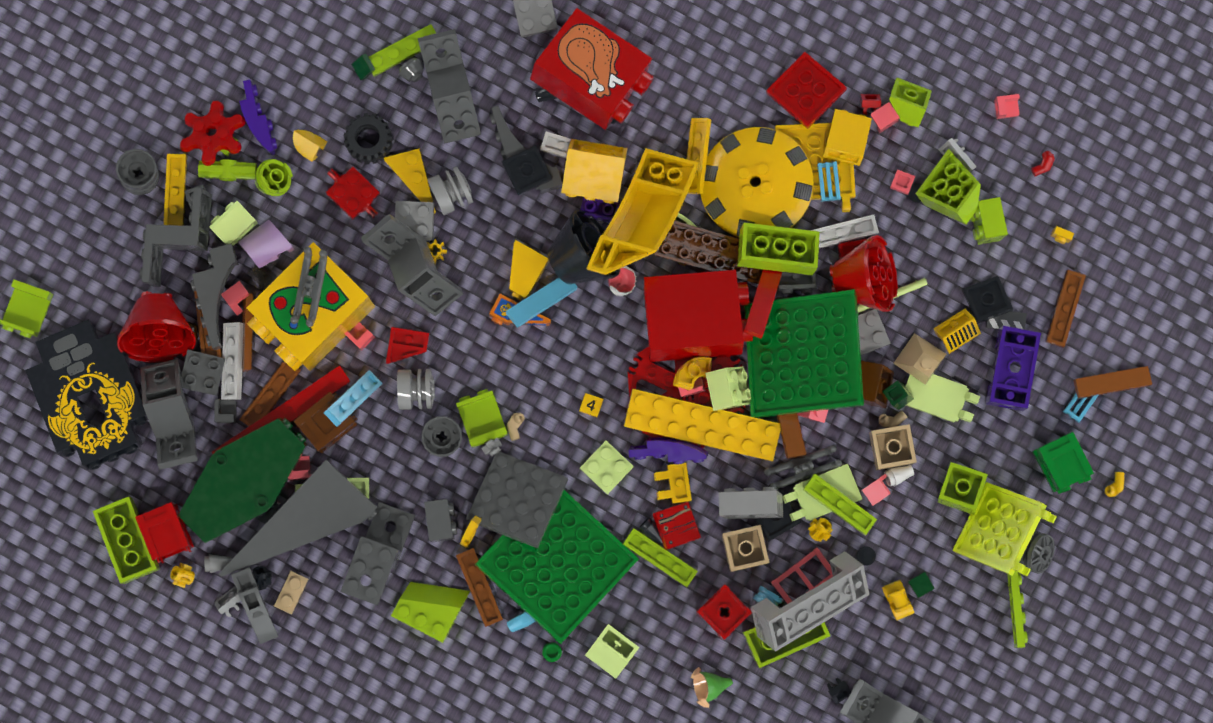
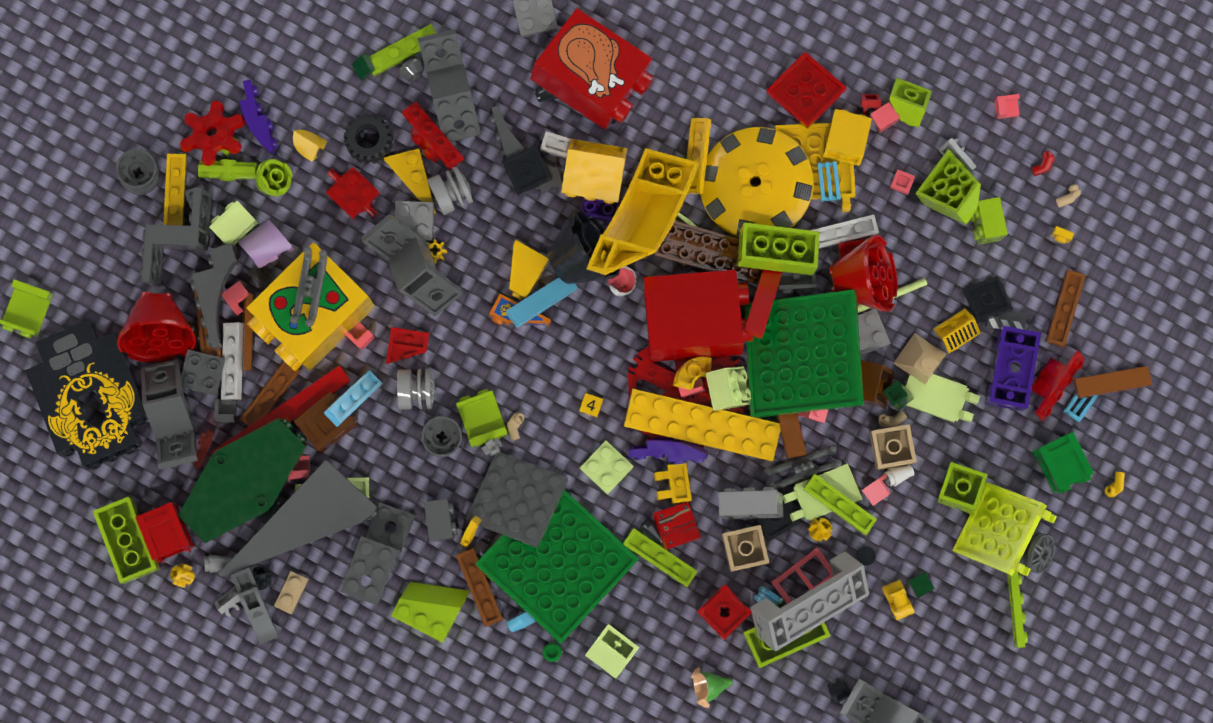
none -> clear red plate [193,430,215,469]
none -> red bracket [402,102,464,170]
none -> red bracket [1031,351,1085,421]
none -> tan arm [1056,185,1081,208]

